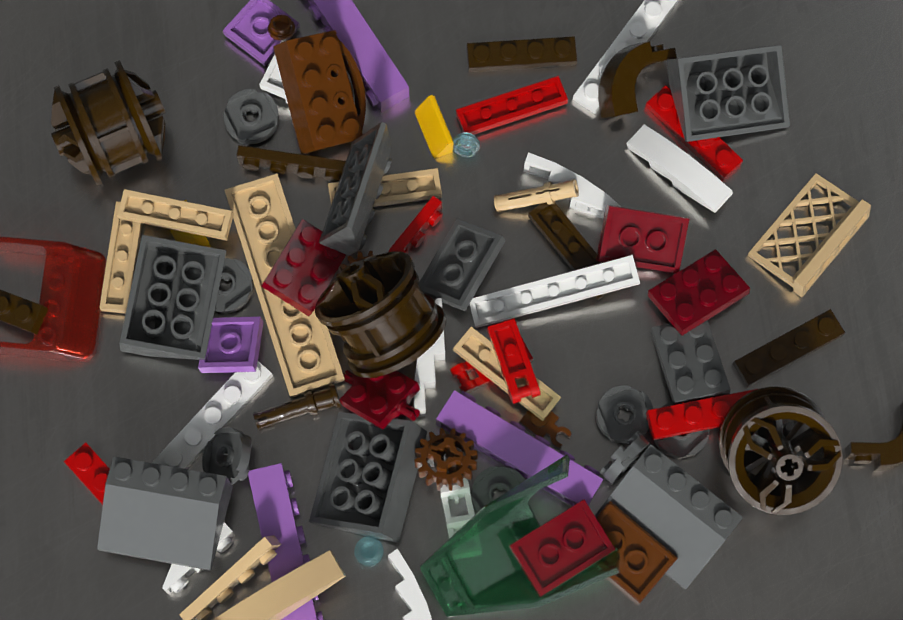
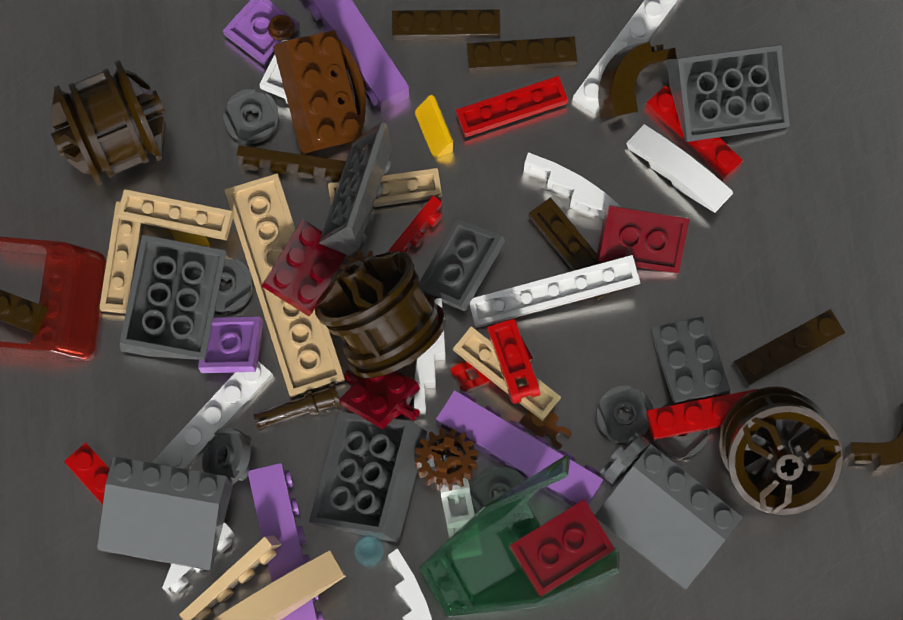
clear light blue plate [453,132,480,157] -> none
tan pin [494,179,579,213] -> none
reddish brown tile [594,501,678,603] -> none
dark red plate [648,249,750,336] -> none
tan fence [748,173,871,297] -> none
none -> dark brown plate [392,9,500,40]

